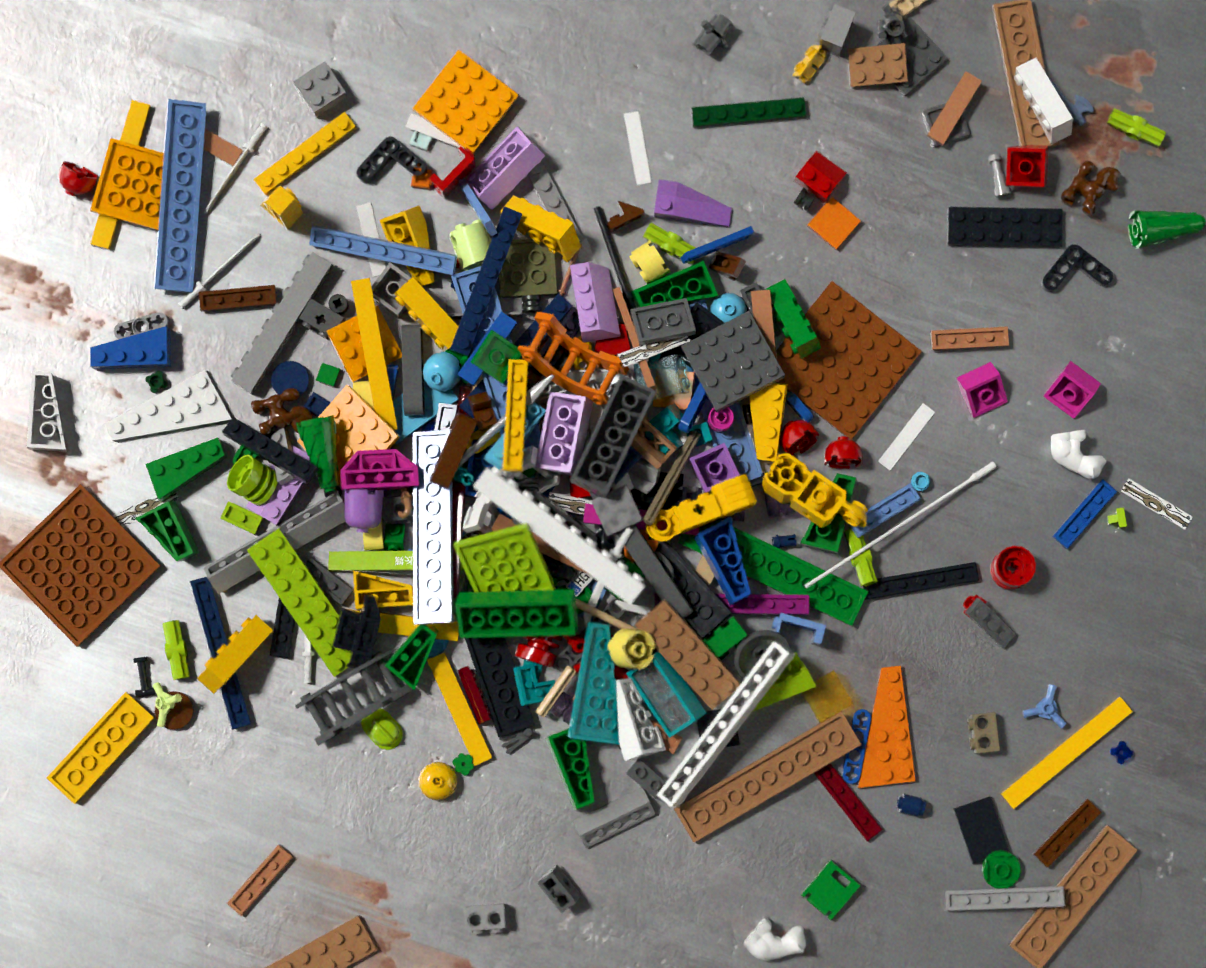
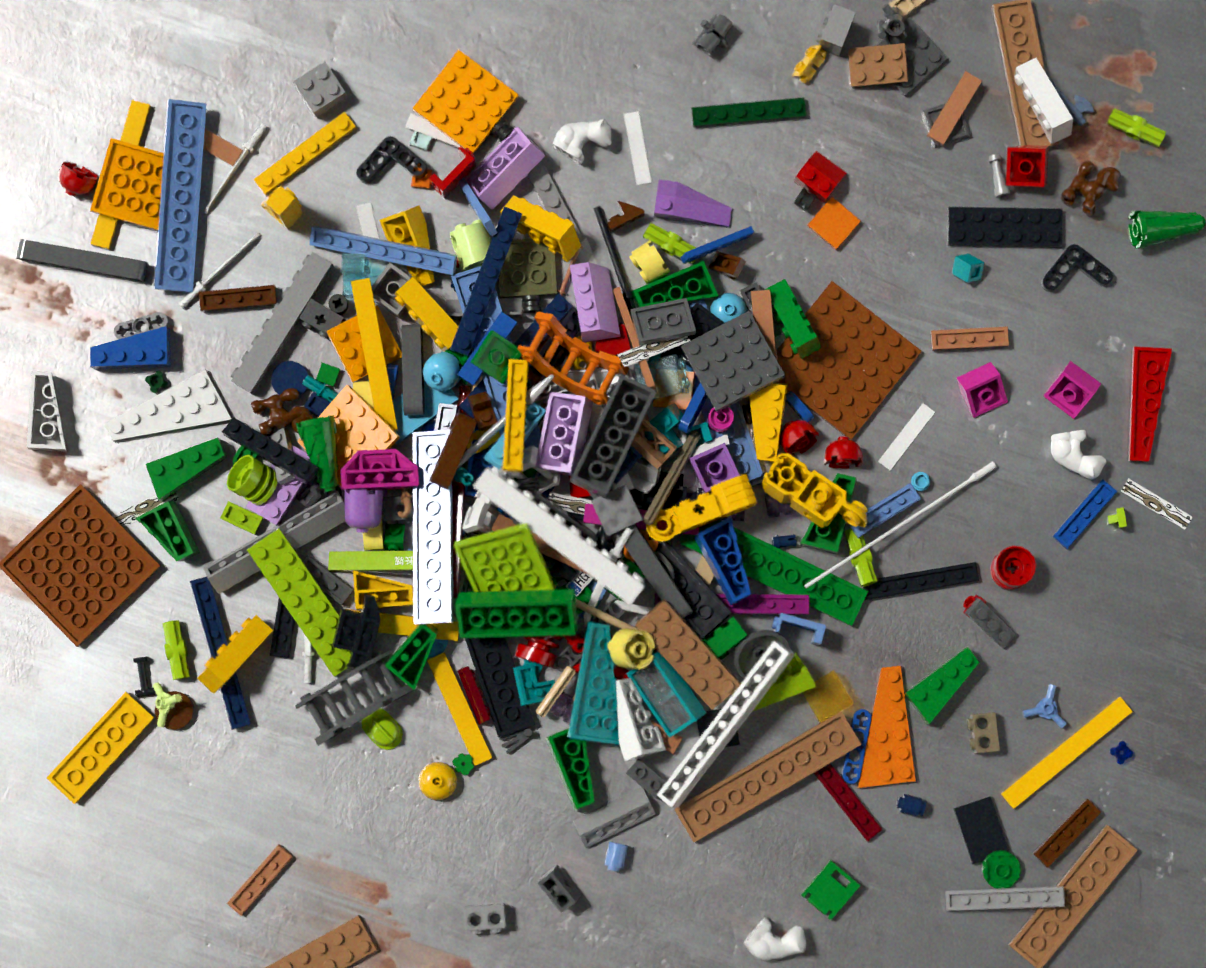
none -> dark grey beam [16,239,148,282]
none -> flat silver plate [296,477,324,508]
none -> teal axle [302,375,339,403]
none -> clear light blue brick [341,253,371,298]
none -> pearl dark grey wheel [491,119,514,142]
none -> white animal [552,119,612,165]
none -> medium blue brick [604,842,628,872]
none -> white sticker [660,434,730,472]
none -> green wedge [904,647,980,725]
none -> teal panel [952,254,985,283]
none -> red wing [1128,346,1172,462]

